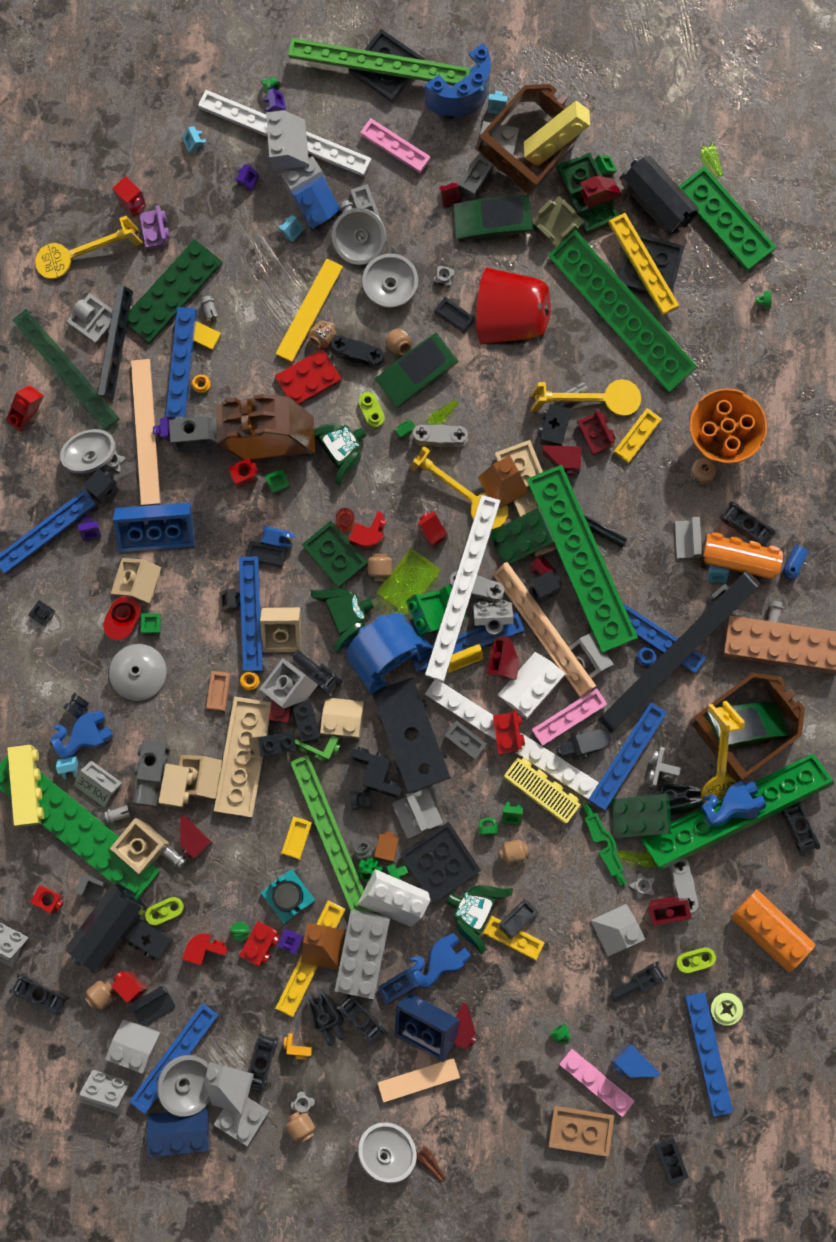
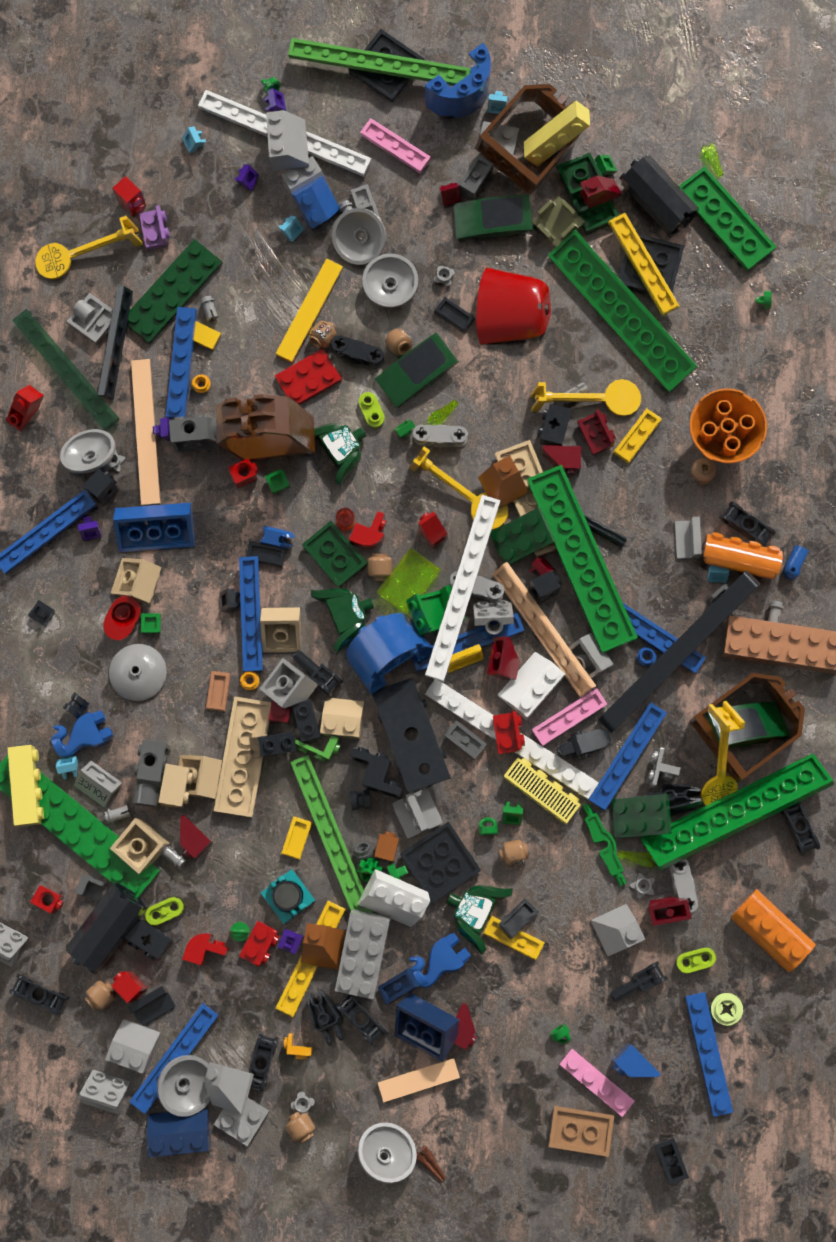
blue hips [702,781,766,827] -> none

